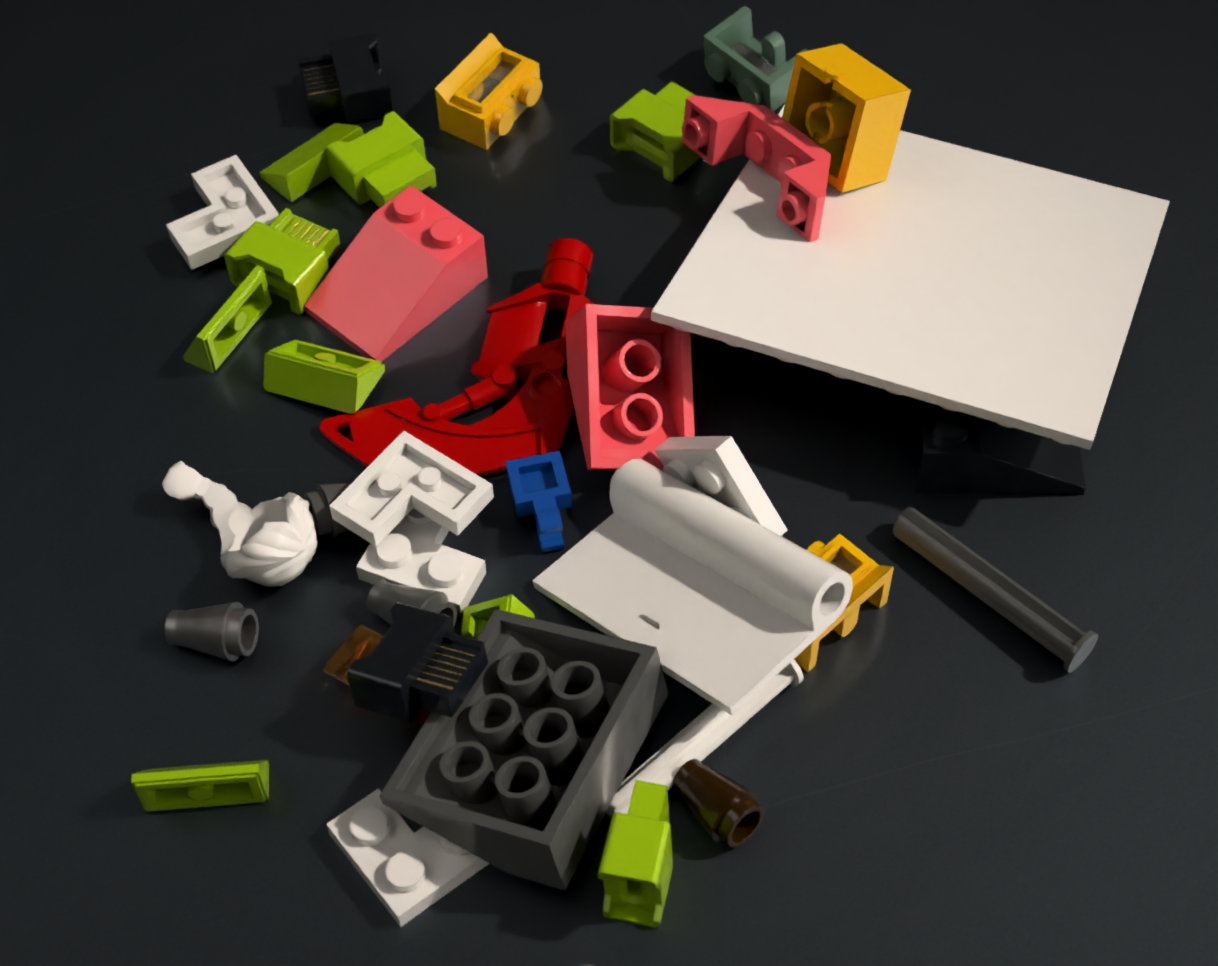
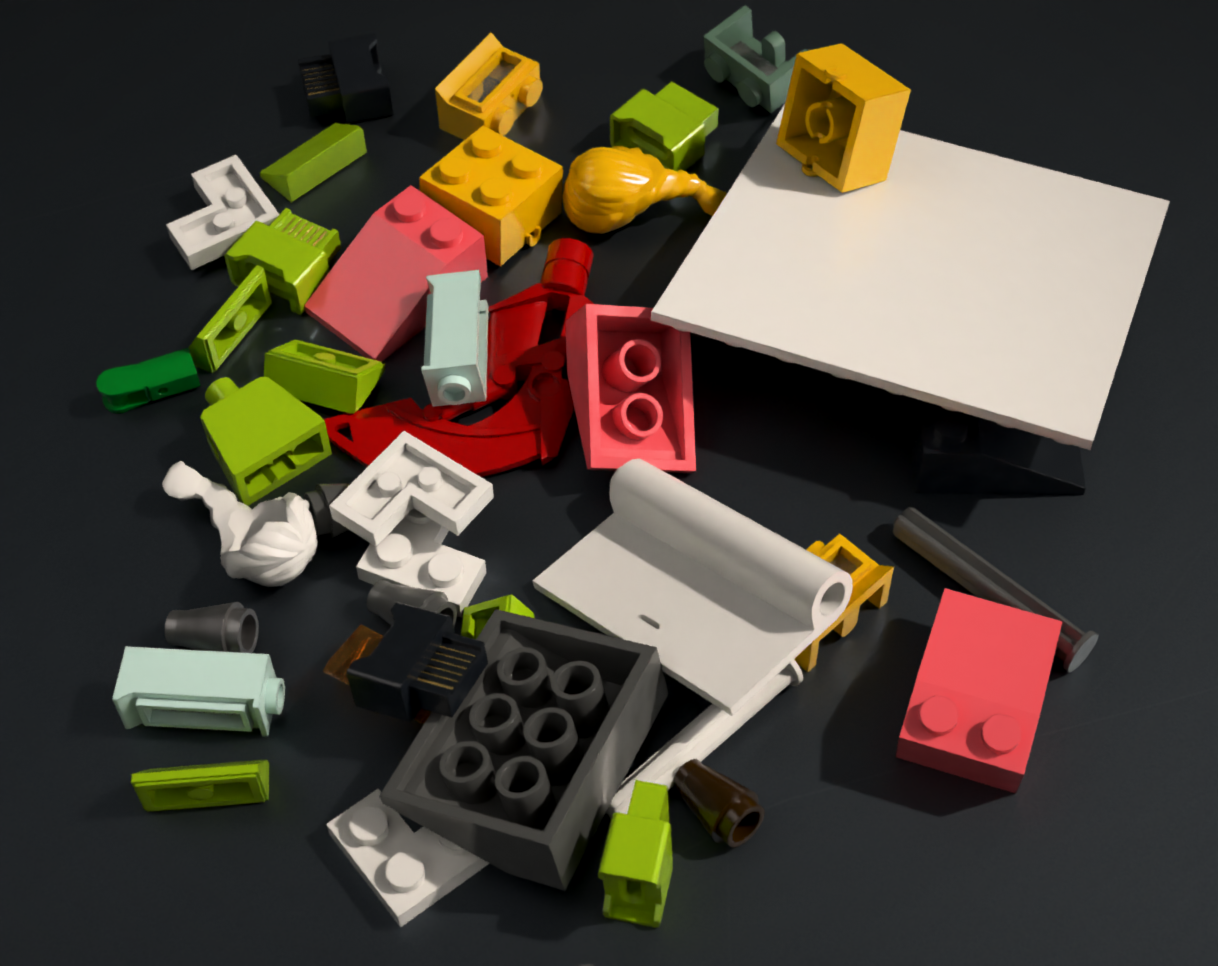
lime piece [326,111,437,208] -> none
blue plate [505,451,572,553] -> none
white plate [654,436,787,536] -> none
coral slope [681,95,831,242] -> none
none -> green bar [96,348,201,414]
none -> light aqua window [112,646,285,737]
none -> lime torso [200,377,332,506]
none -> yellow brick [419,126,563,266]
none -> light aqua window [421,270,489,407]
none -> yellow hair [562,146,727,234]
none -> coral slope [896,588,1063,794]

